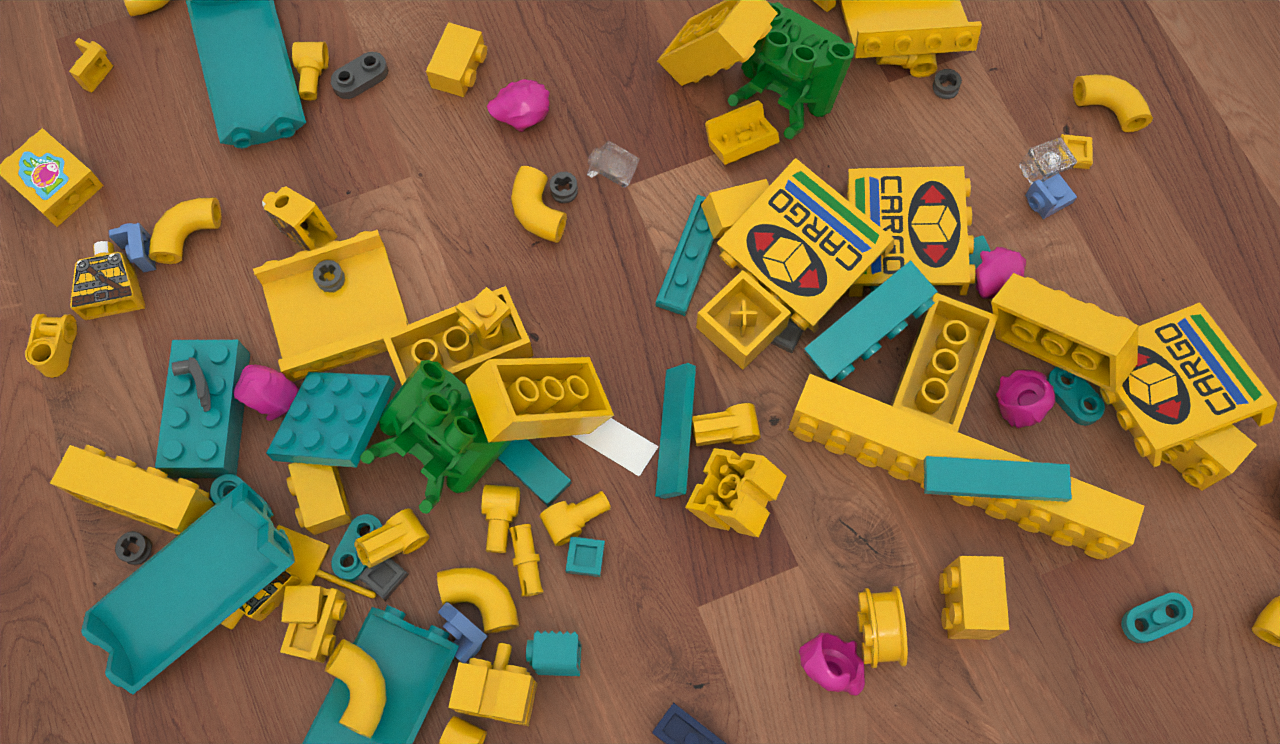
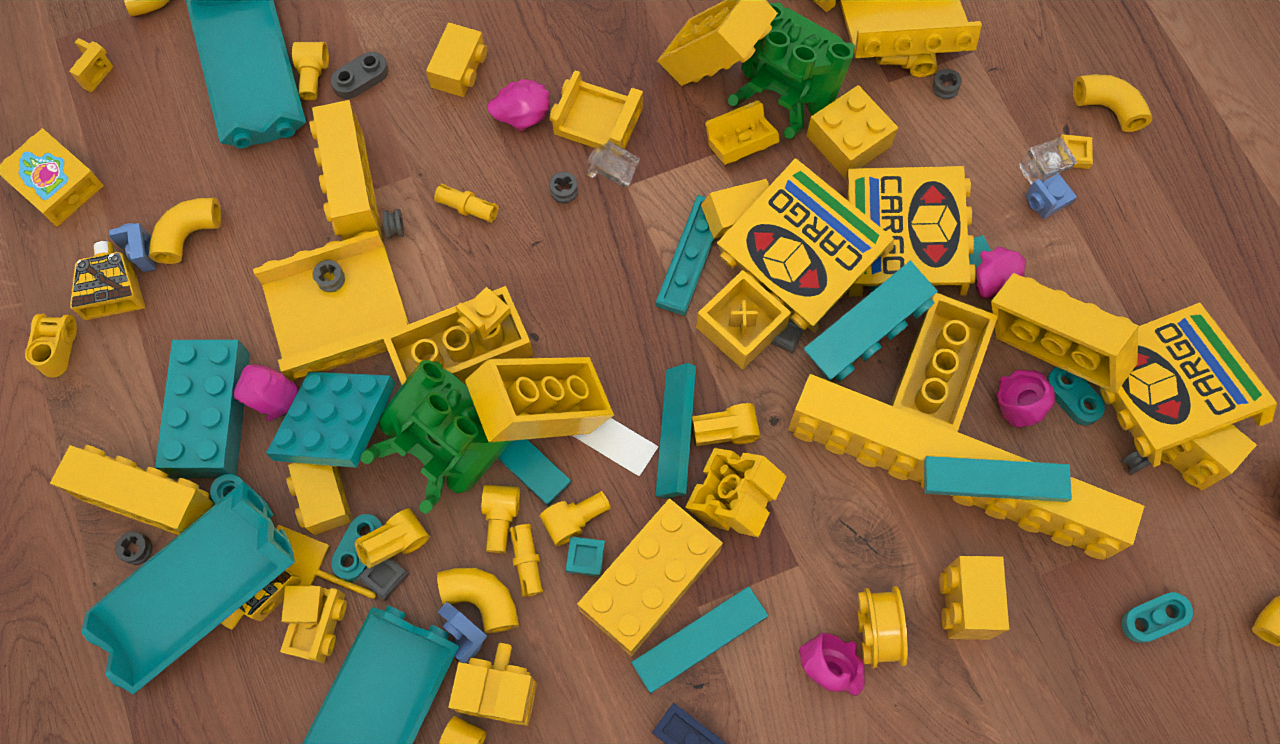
dark grey piece [171,357,211,412] -> none
yellow torso [262,186,338,251] -> none
yellow cylinder [325,639,386,739] -> none
yellow cylinder [511,166,567,243] -> none
teal brick [526,630,582,676] -> none
none -> yellow brick [309,100,383,240]
none -> dark grey bush [383,209,404,238]
none -> yellow pin [434,183,499,223]
none -> yellow panel [550,70,643,157]
none -> yellow brick [577,498,723,657]
none -> teal tile [631,586,769,694]
none -> yellow brick [806,85,898,179]
none -> dark grey bush [1121,451,1151,475]

